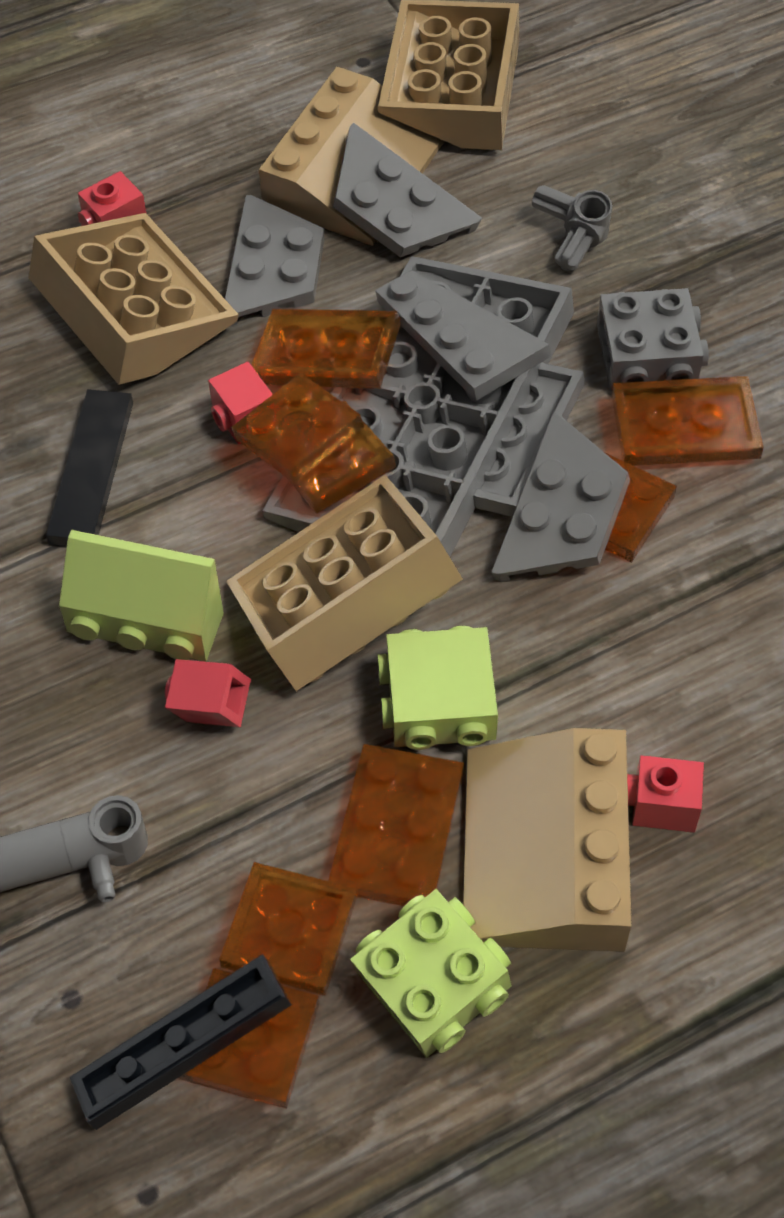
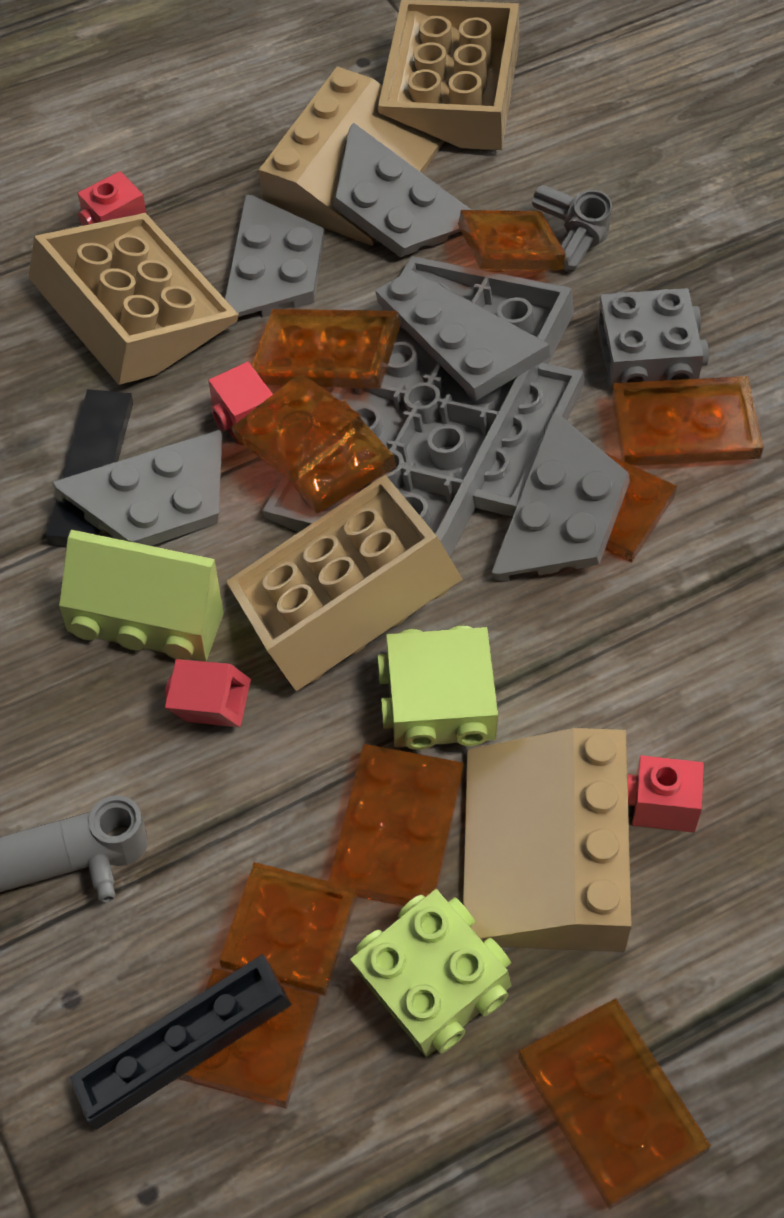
none -> light grey wing [53,430,222,546]
none -> clear orange plate [458,210,566,273]
none -> clear orange plate [518,998,711,1210]

